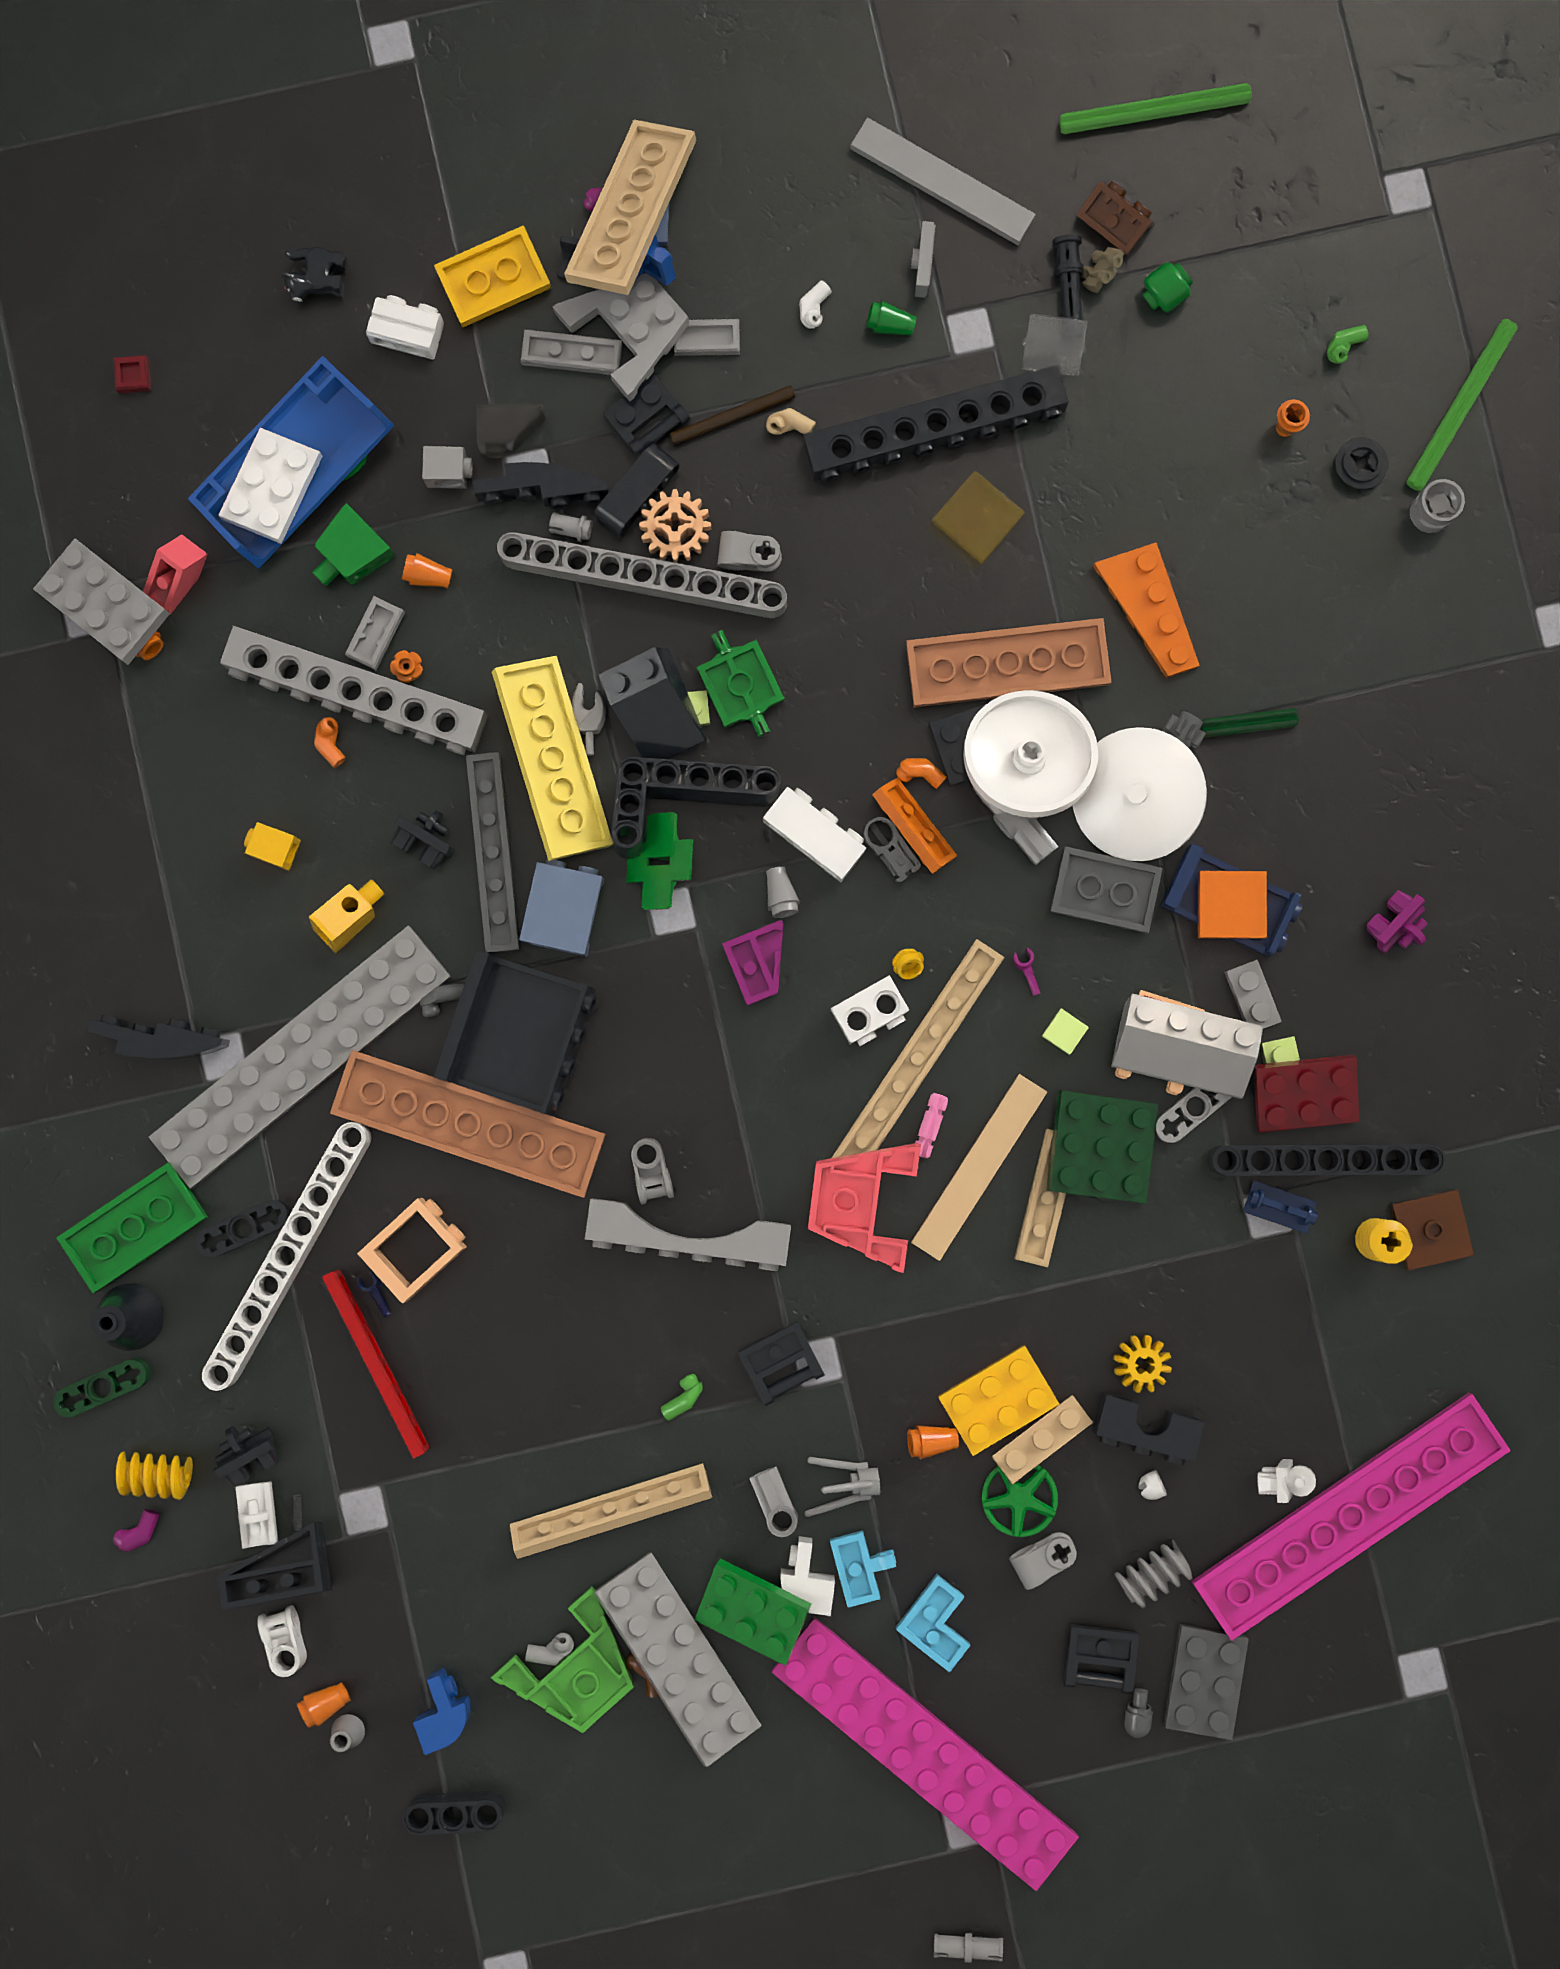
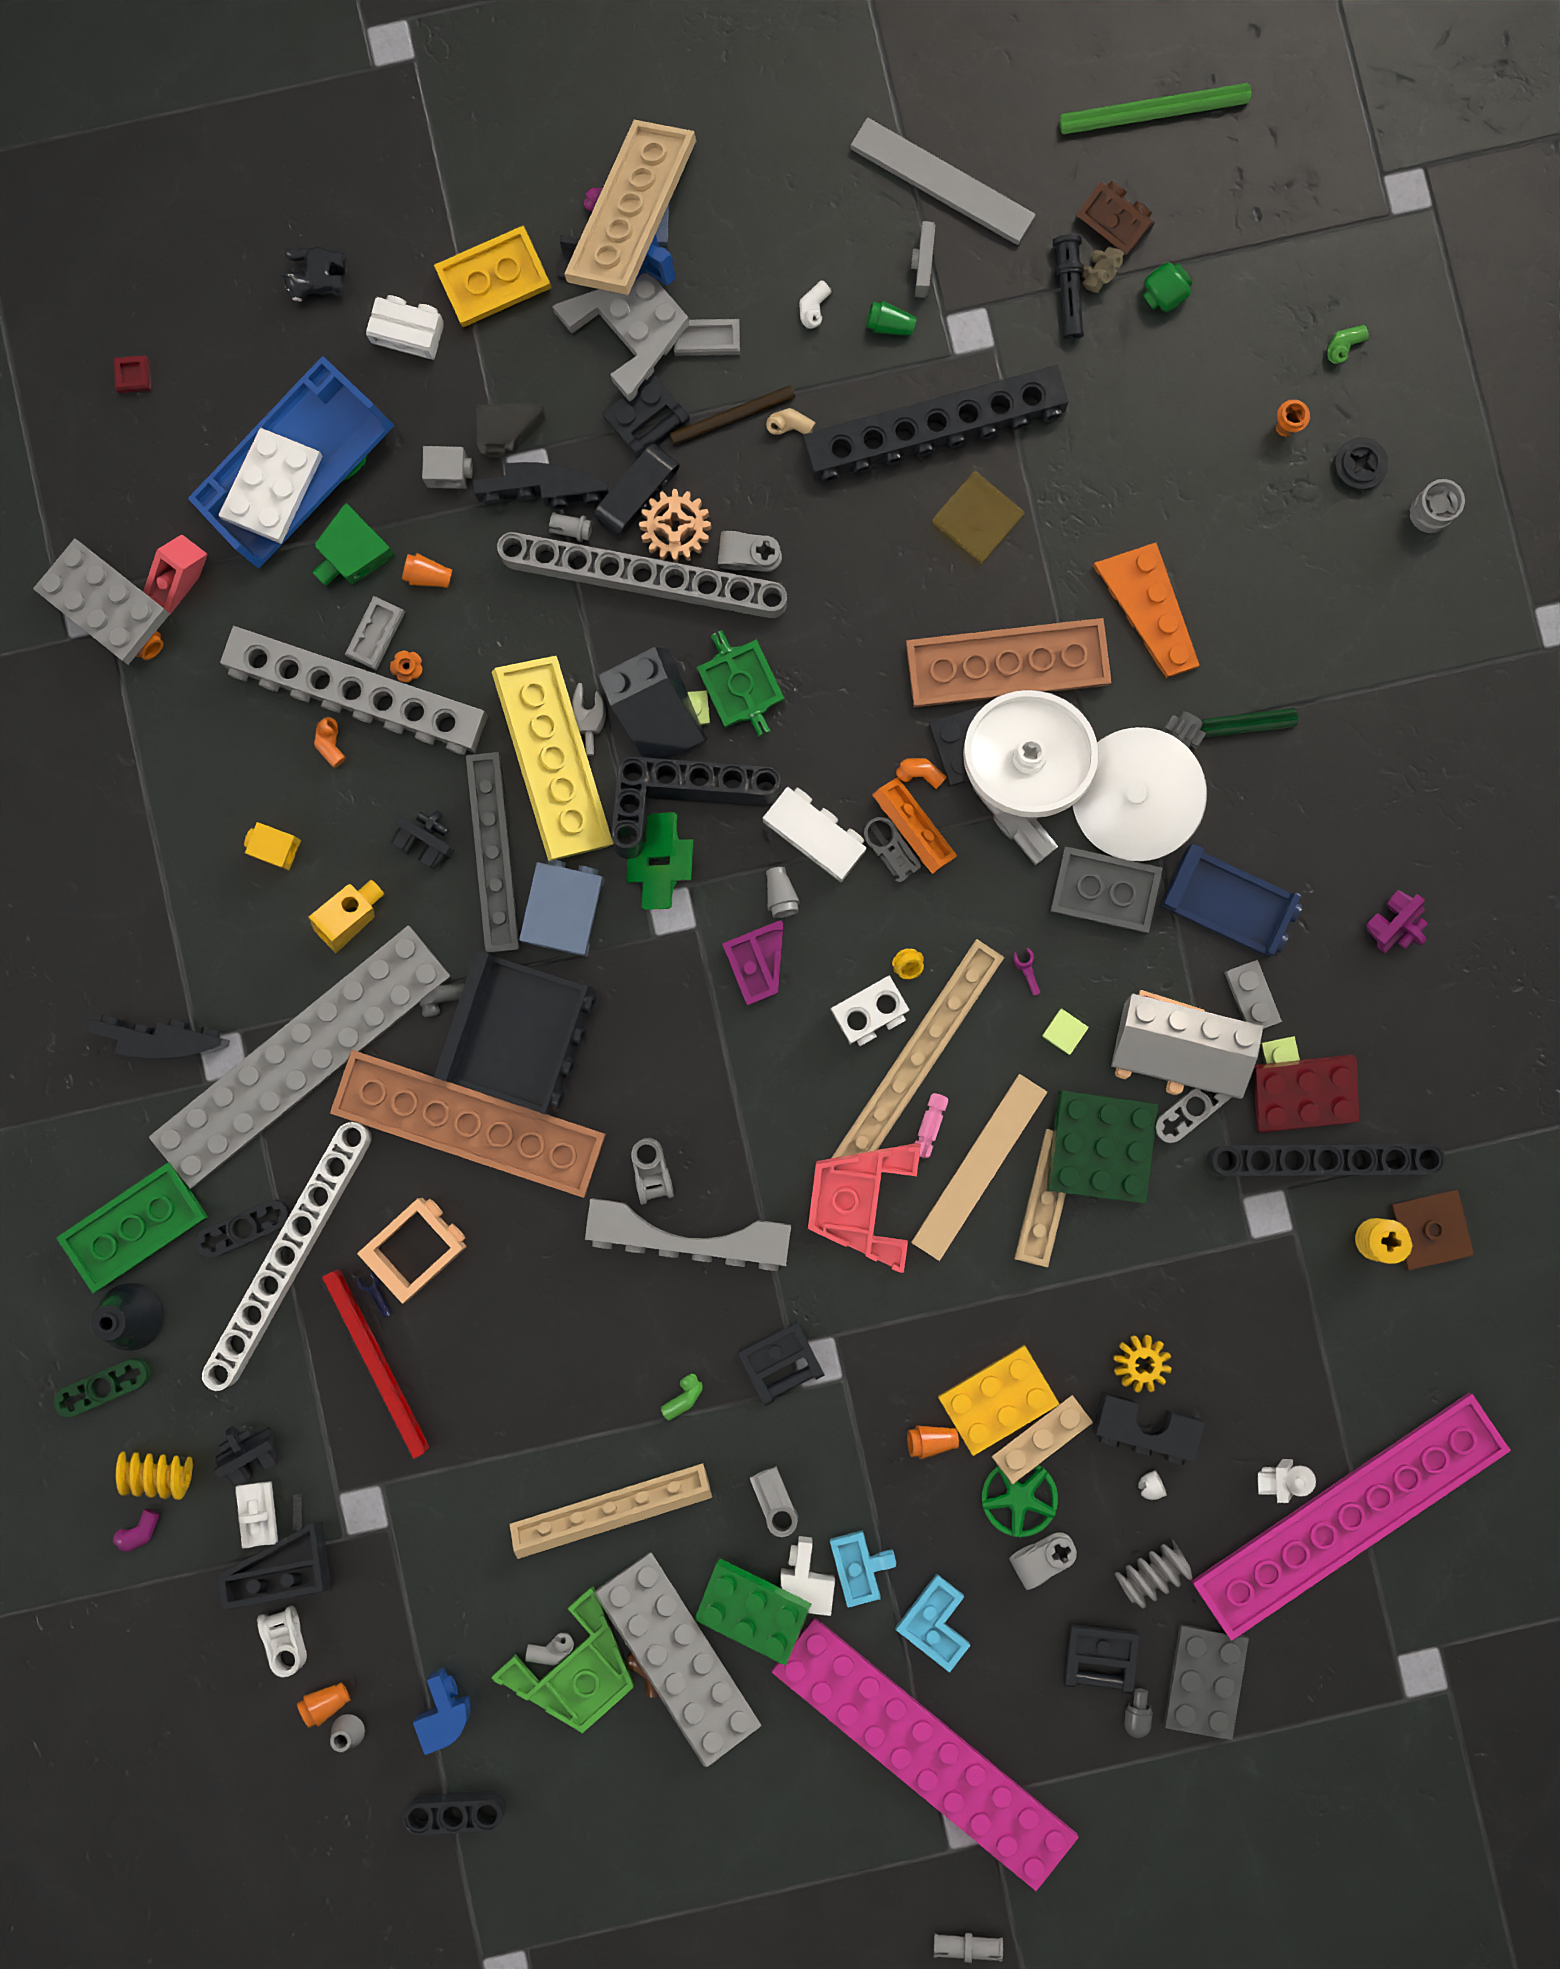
light grey tile [521,330,623,375] -> none
light grey plant [804,1457,880,1517] -> none
clear piece [1022,313,1088,376] -> none
orange tile [1198,871,1267,939] -> none
dark blue hinge [1243,1180,1318,1234] -> none
bright green axle [1406,319,1518,491] -> none

